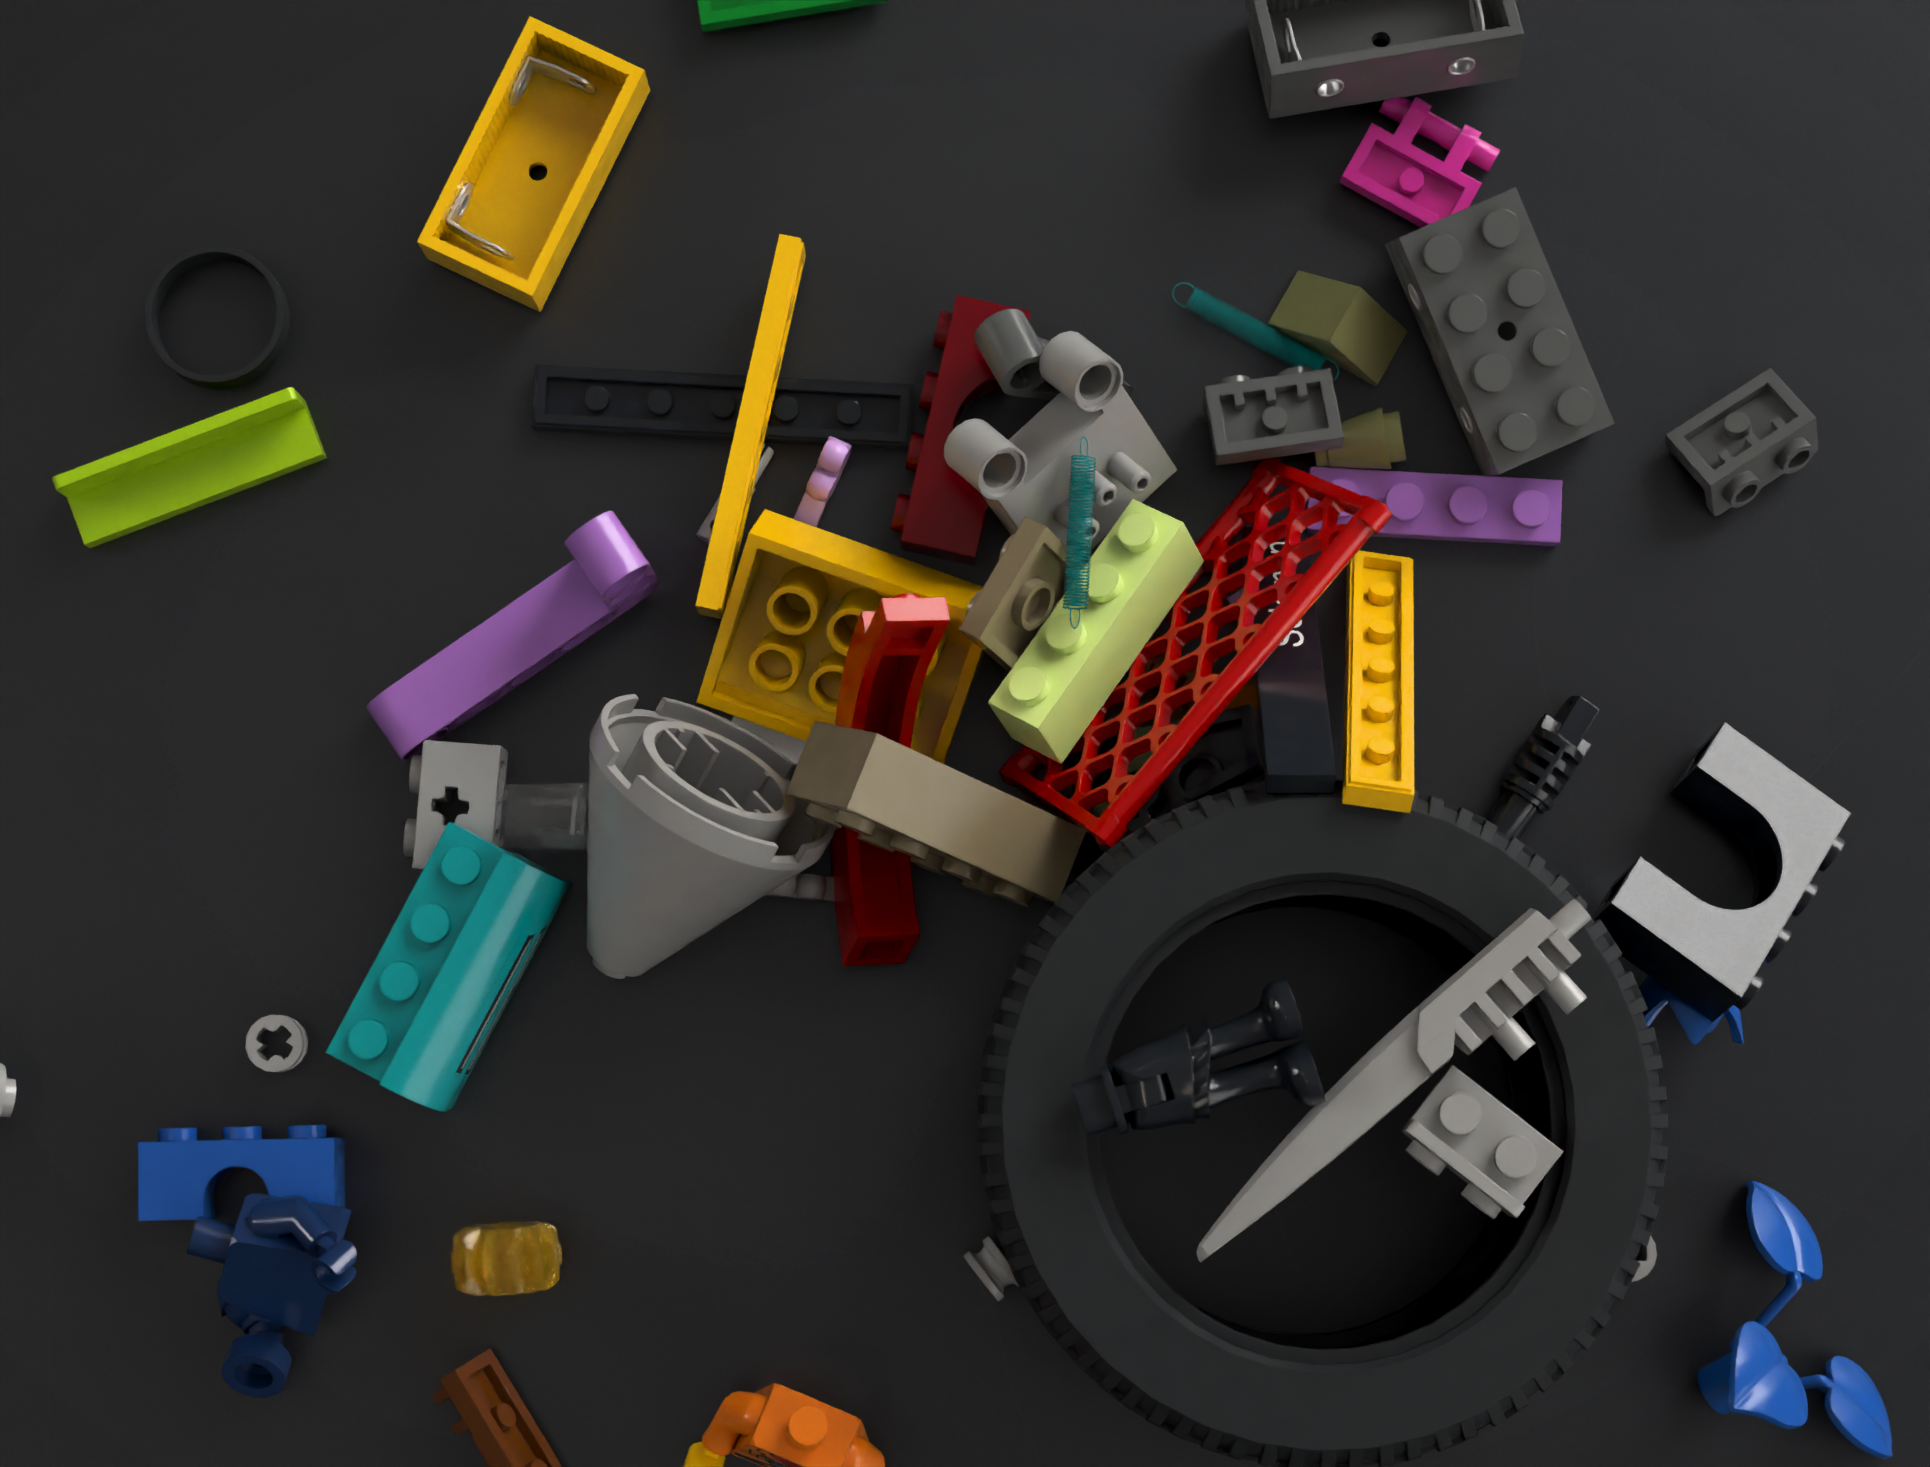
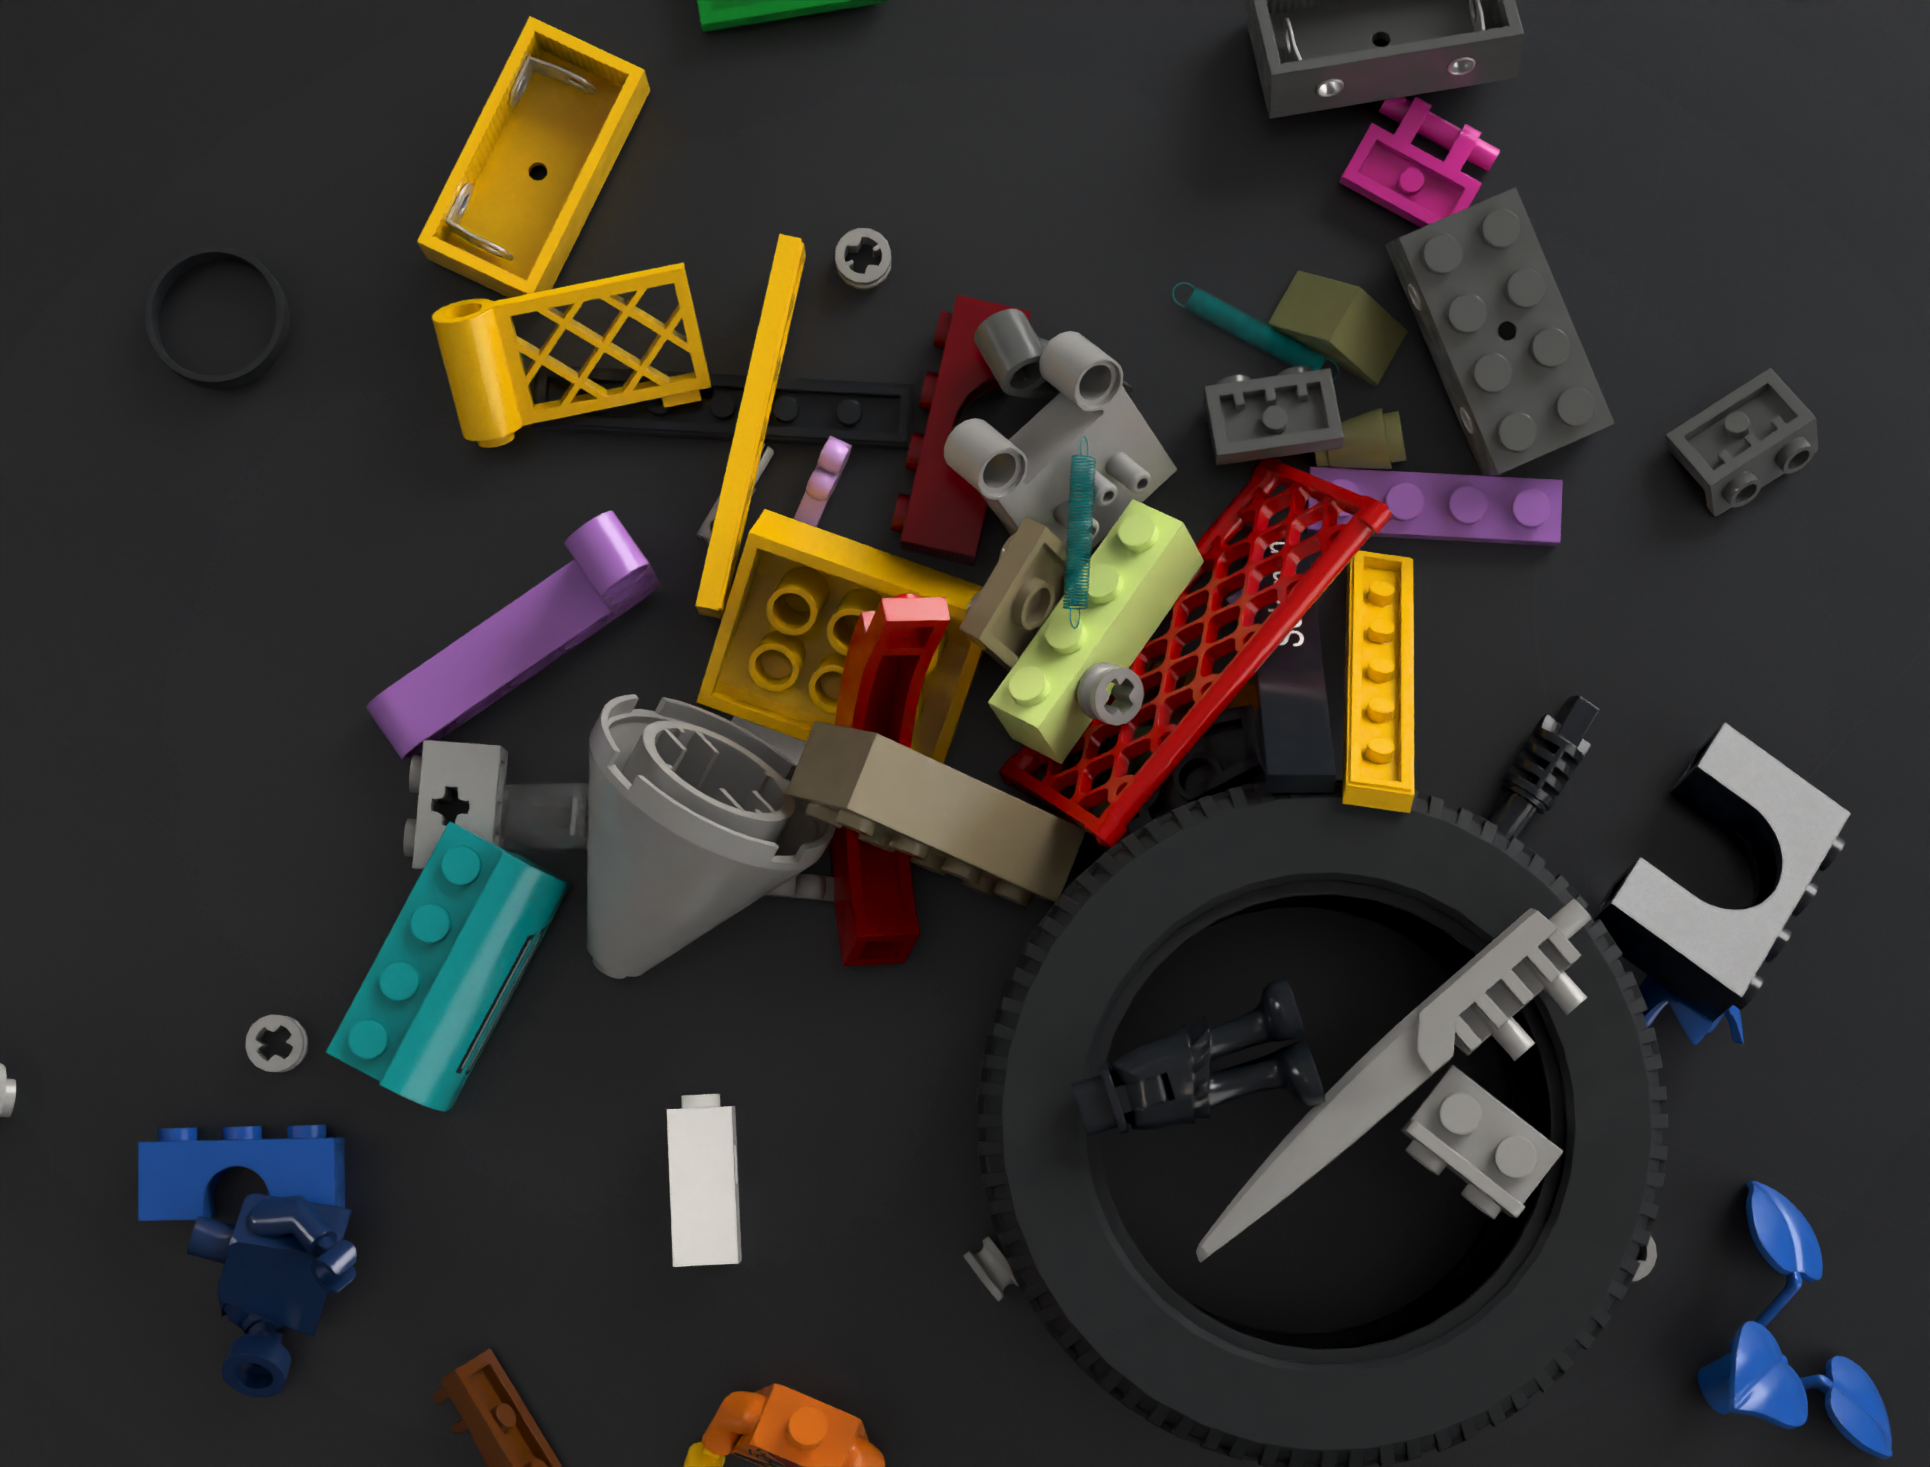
lime panel [52,387,327,548] -> none
clear yellow gear [450,1221,562,1297] -> none
none -> yellow piece [432,262,711,448]
none -> white brick [667,1094,742,1267]
none -> light grey bush [835,228,892,290]
none -> light grey bush [1077,662,1144,726]

